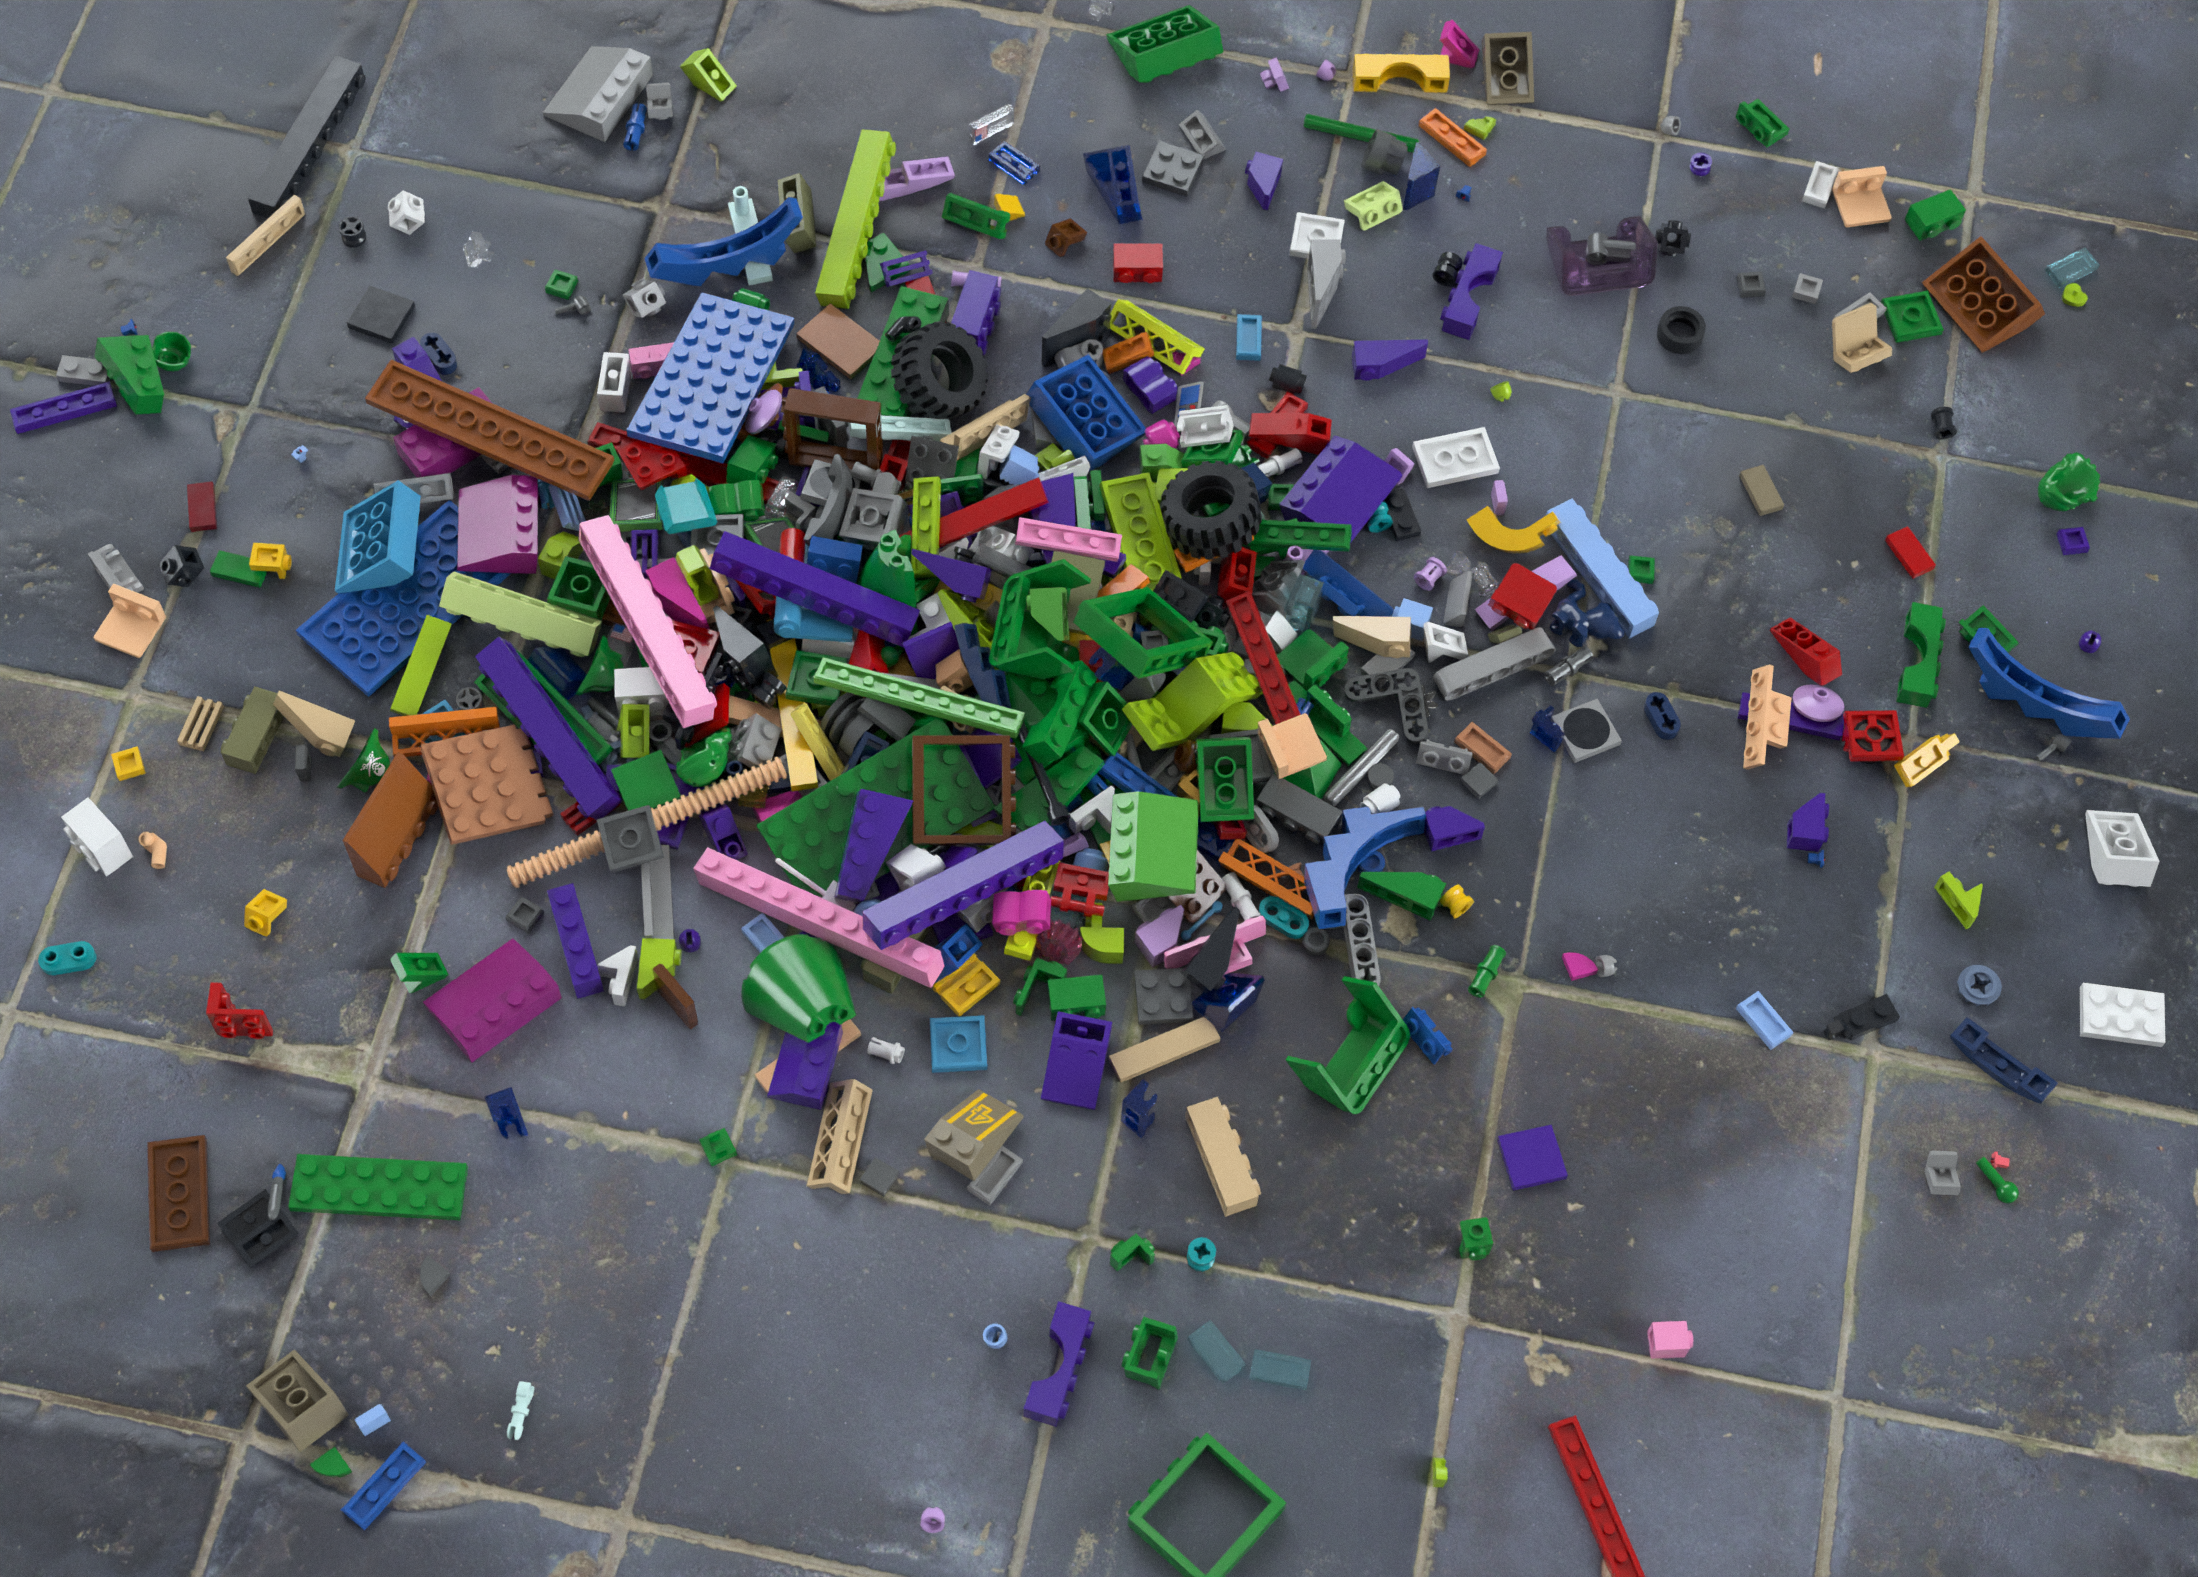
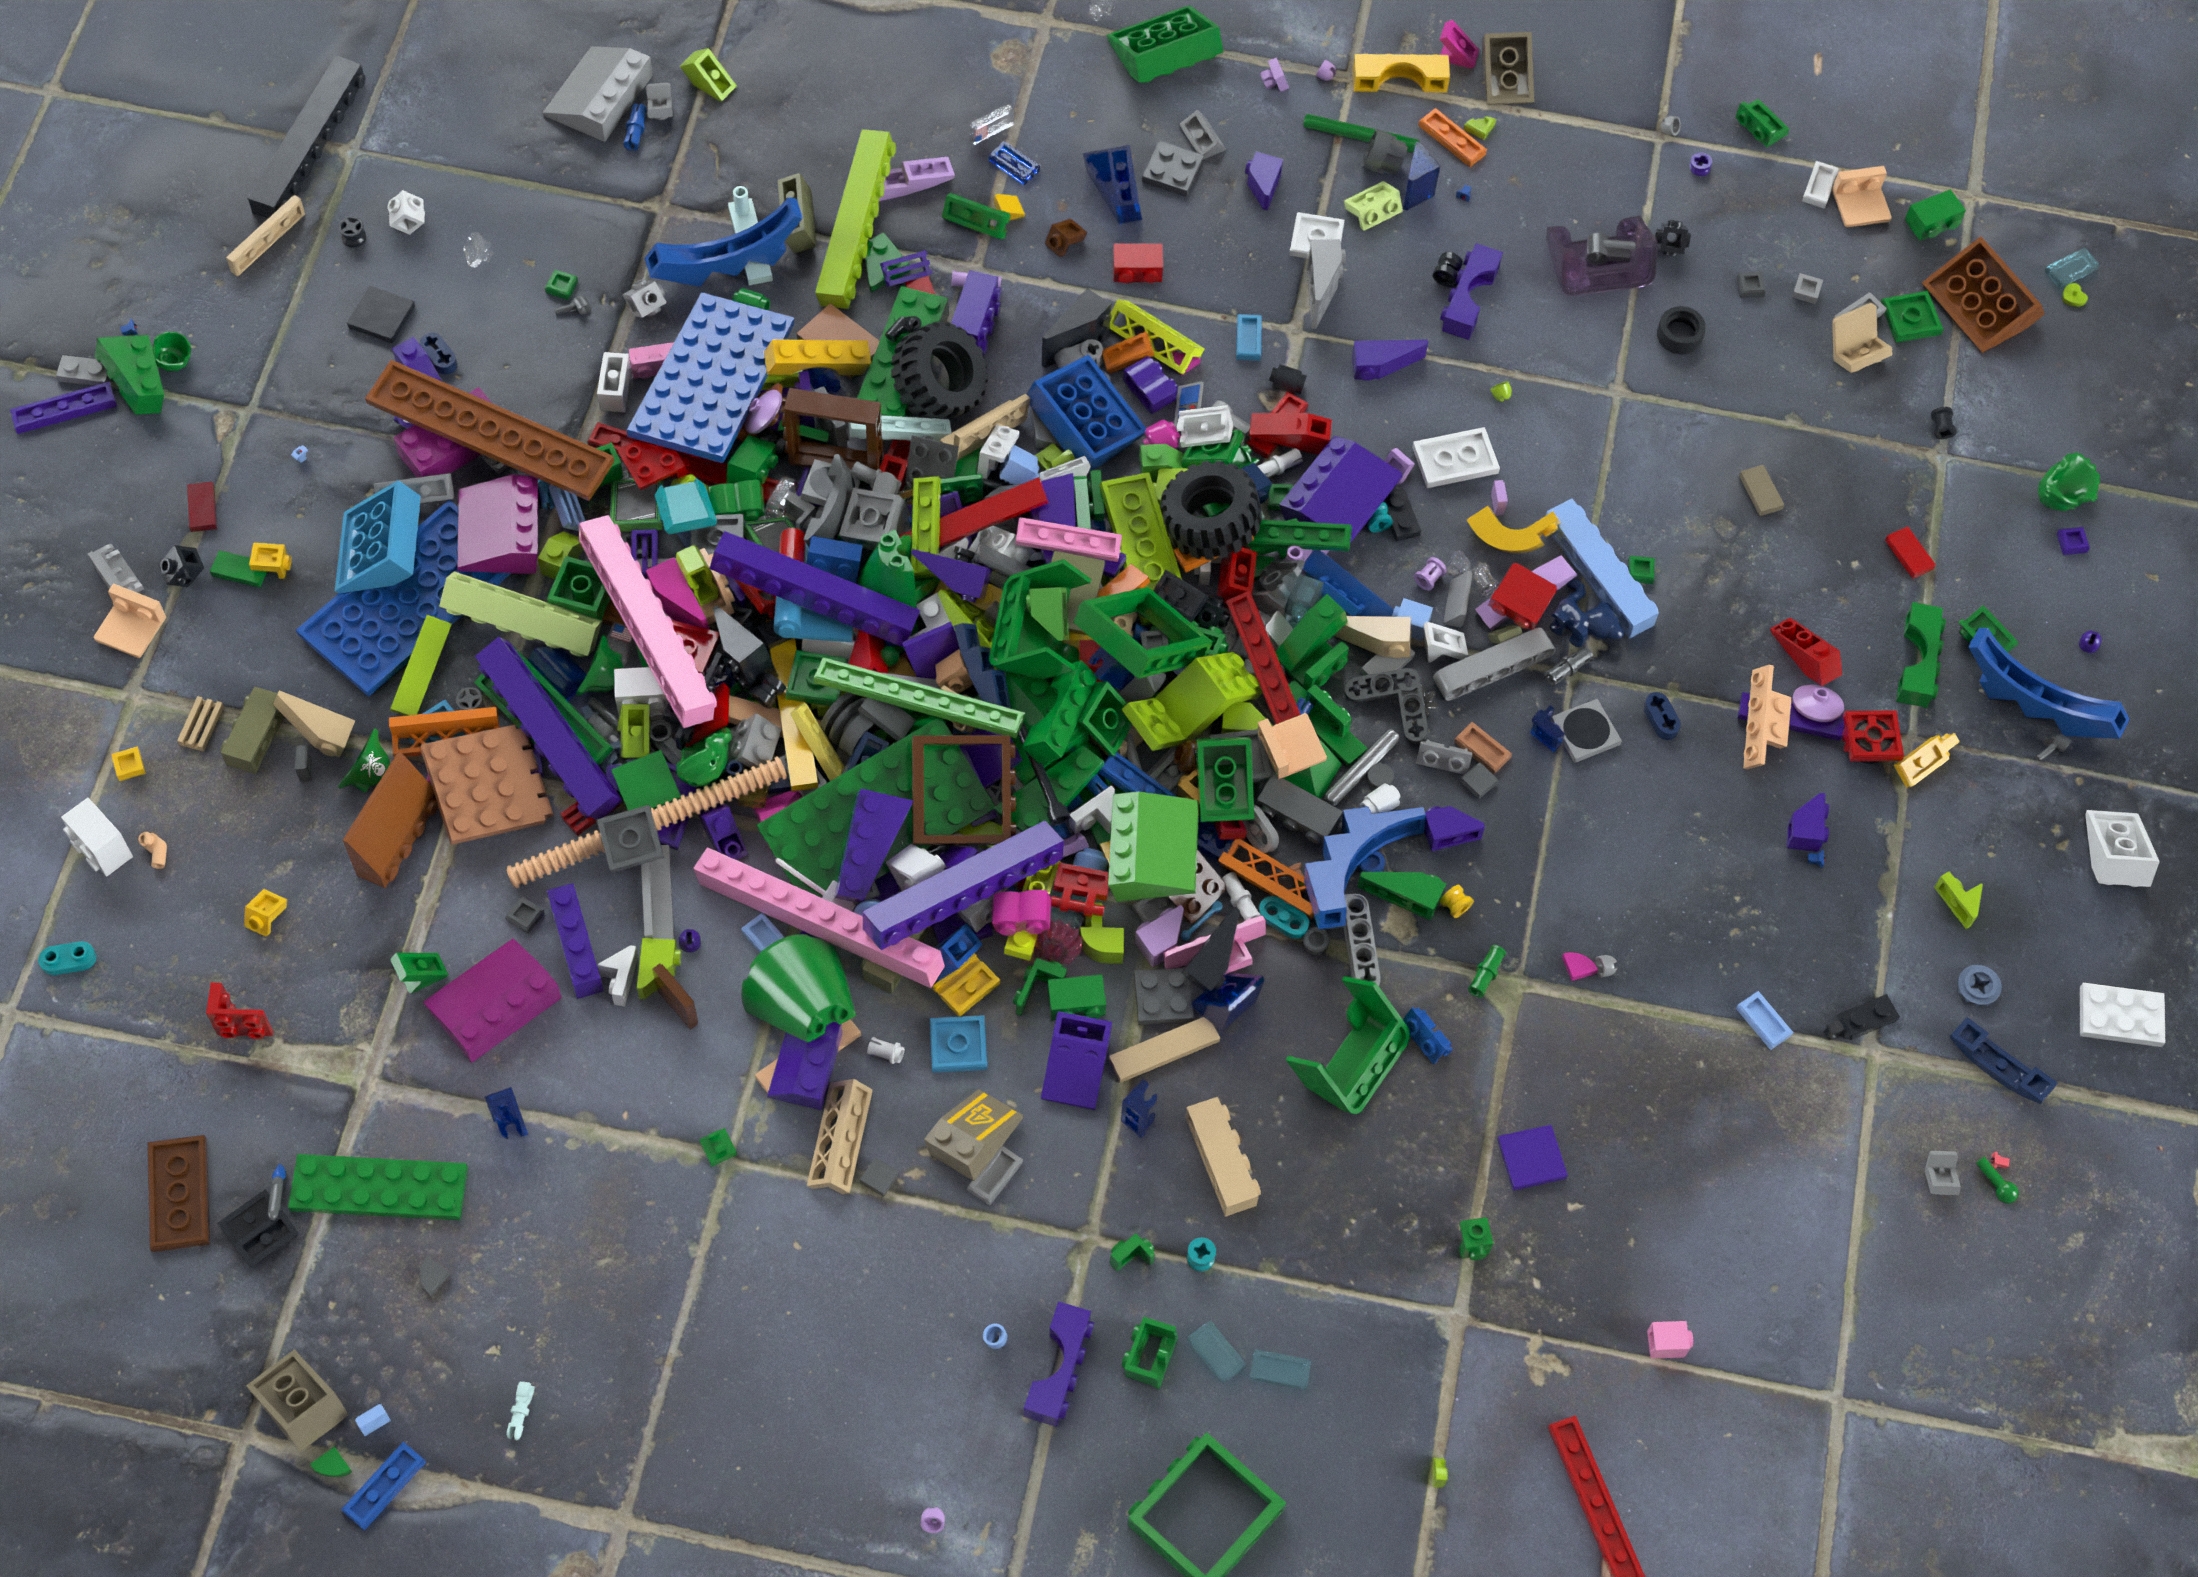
none -> yellow arch [764,339,871,375]
none -> green slope [1275,594,1348,673]

